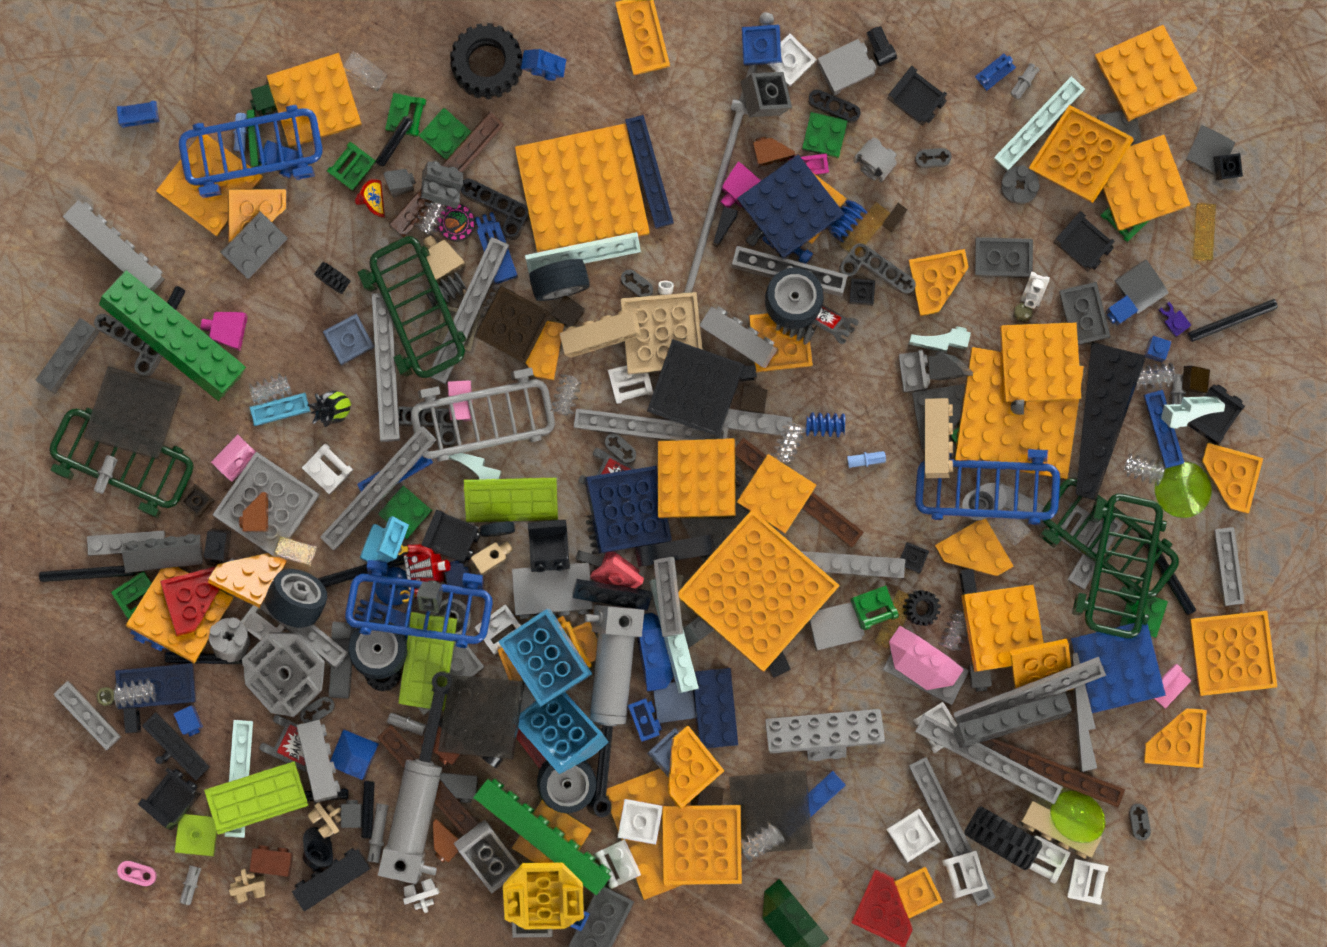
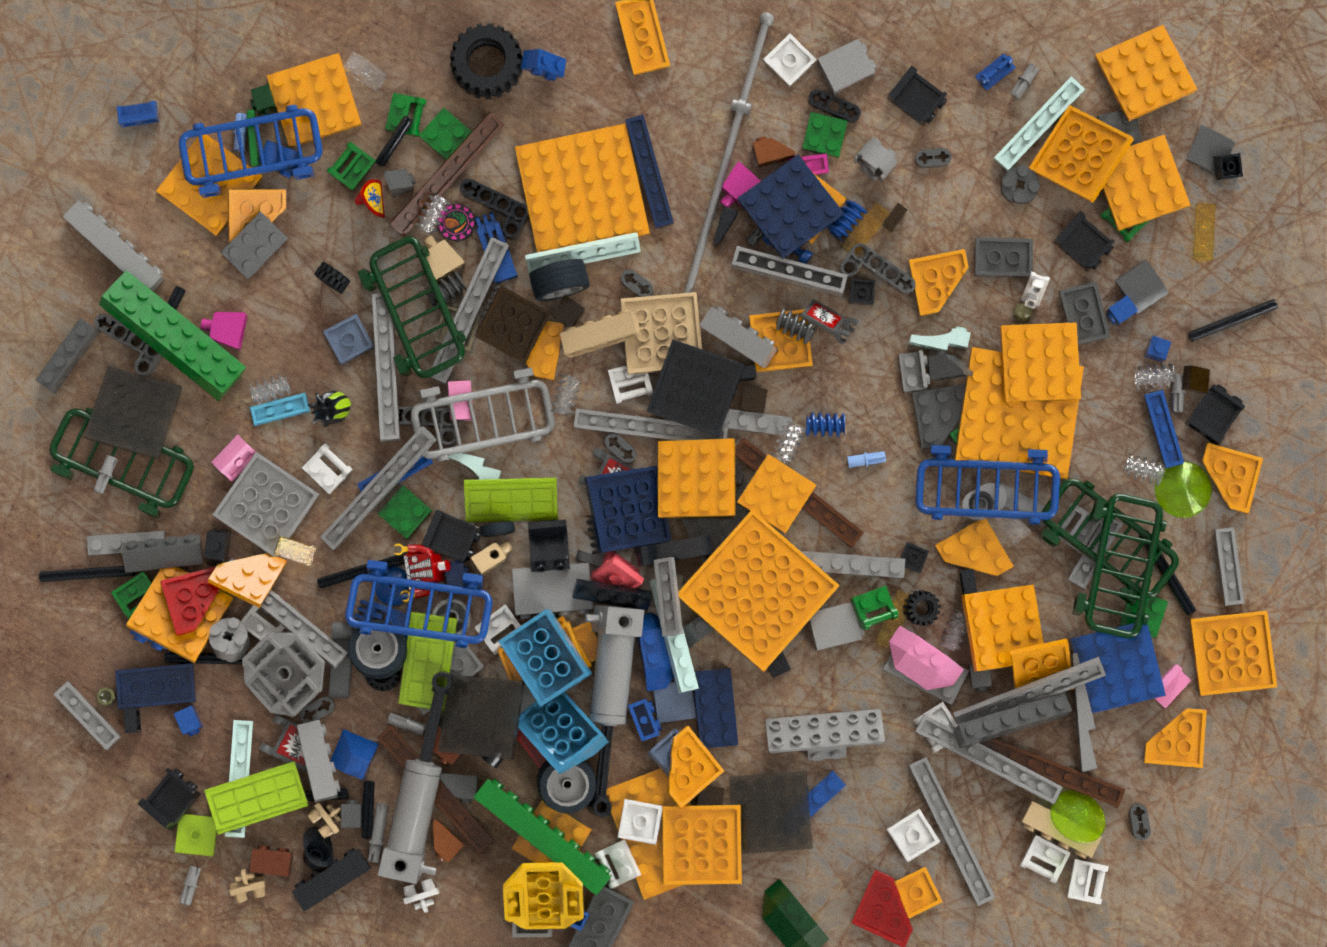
clear piece [114,678,156,708] -> none
bright pink plate [117,861,157,886] -> none
black plate [142,712,211,781] -> none
dark brown piece [180,484,215,518] -> none
dark orange slope [239,492,268,533] -> none
black wheel [265,569,328,628] -> none
medium azure panel [360,516,409,562] -> none
dark grey slope [417,581,443,613] -> none
dark grey plate [421,161,463,209] -> none
light grey brick [454,820,520,893] -> none
white hinge [658,281,674,295] -> none
dark grey brick [740,72,792,118] -> none
clear piece [741,822,784,862] -> none
blue tile [742,24,782,66] -> none
wheel [765,267,824,329] -> none
black piece [866,26,897,67] -> none
tan brick [925,398,953,478] -> none
white plate [942,851,988,898] -> none
black tyre [965,806,1042,871] -> none
dark grey hinge [1010,399,1024,415] -> none
black wing [1076,342,1146,501] -> none
dark purple plate [1159,302,1191,337] -> none
light aqua slope [1161,396,1225,428] -> none

